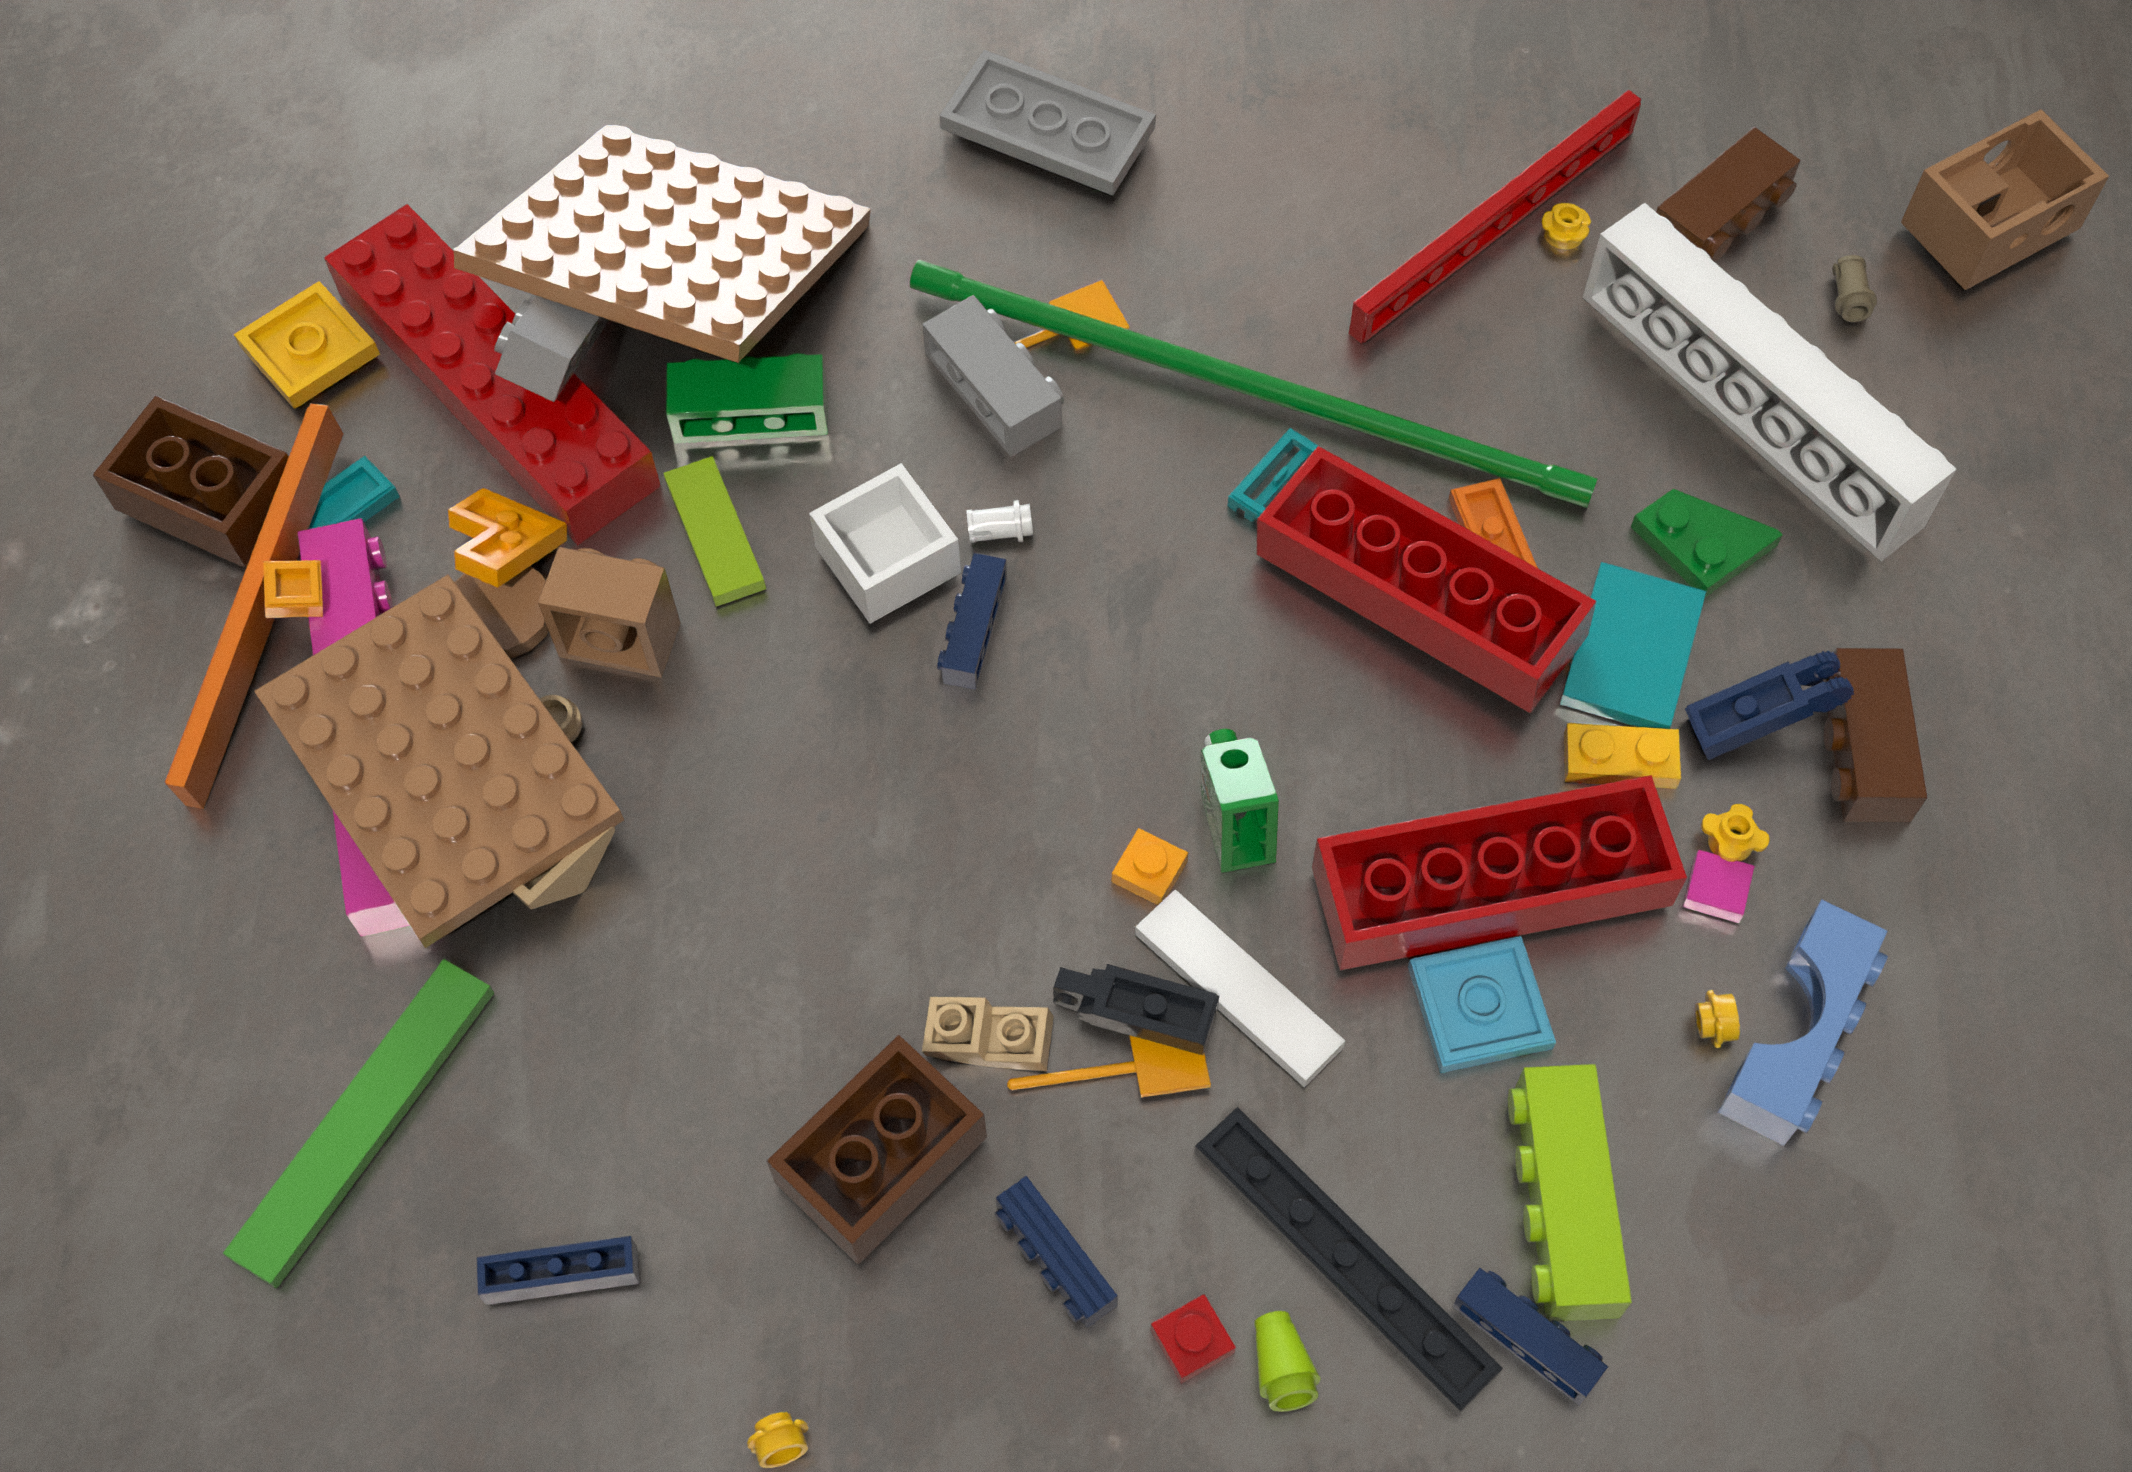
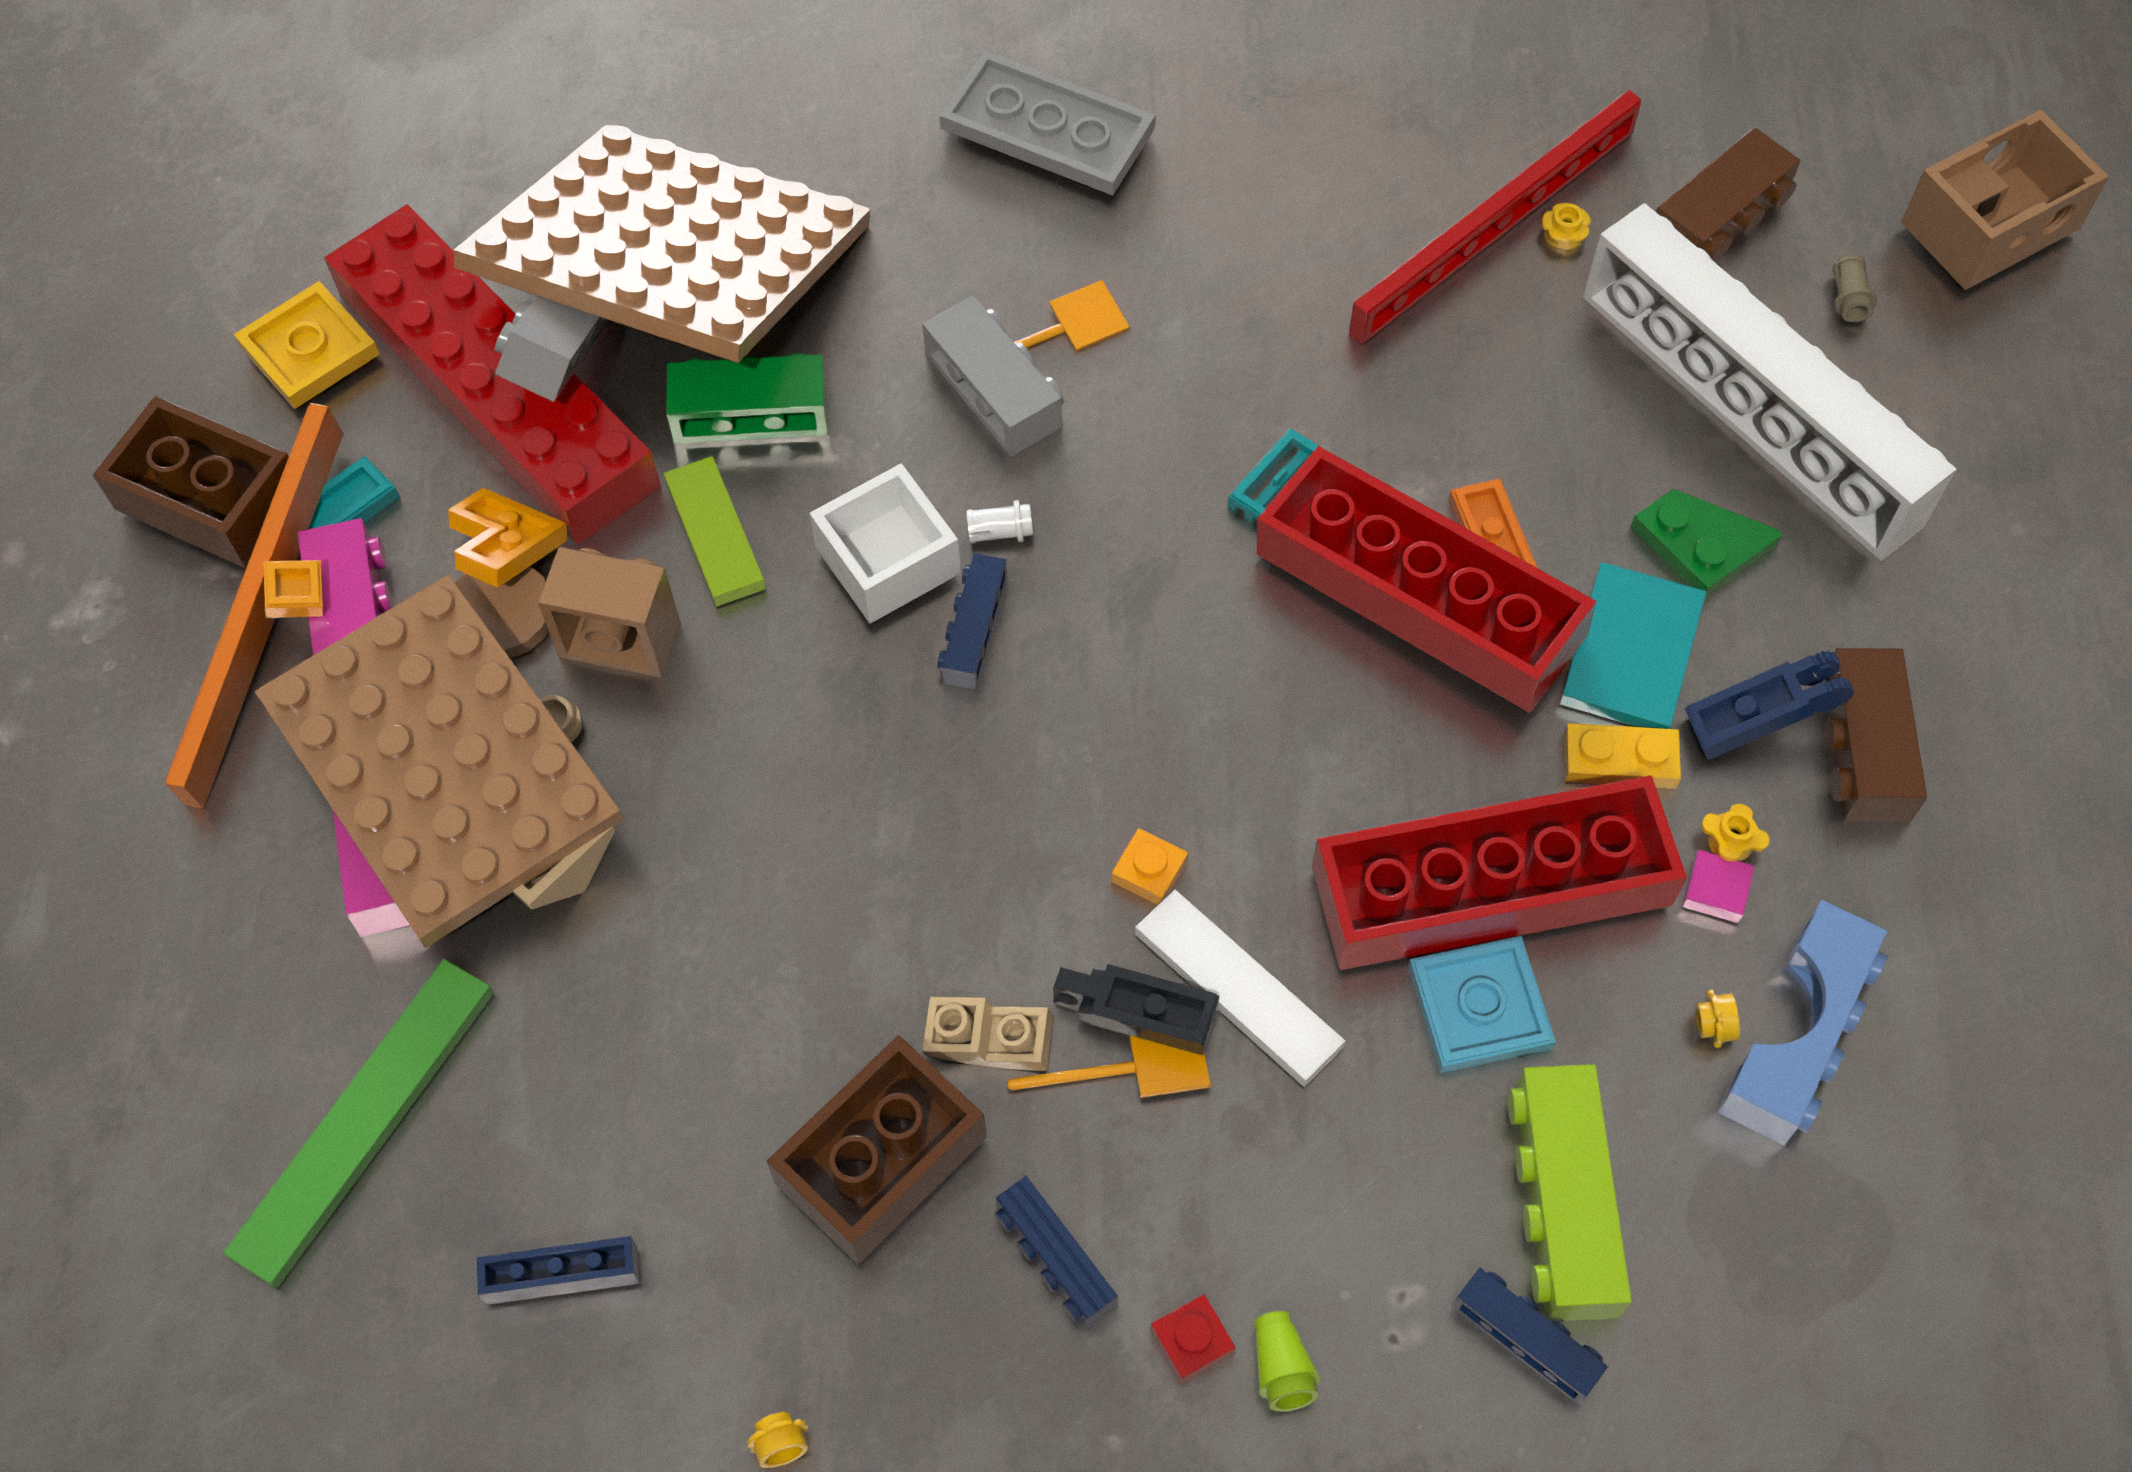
green piece [910,259,1598,508] -> none
black tile [1194,1107,1503,1416] -> none
green torso [1201,729,1279,873] -> none

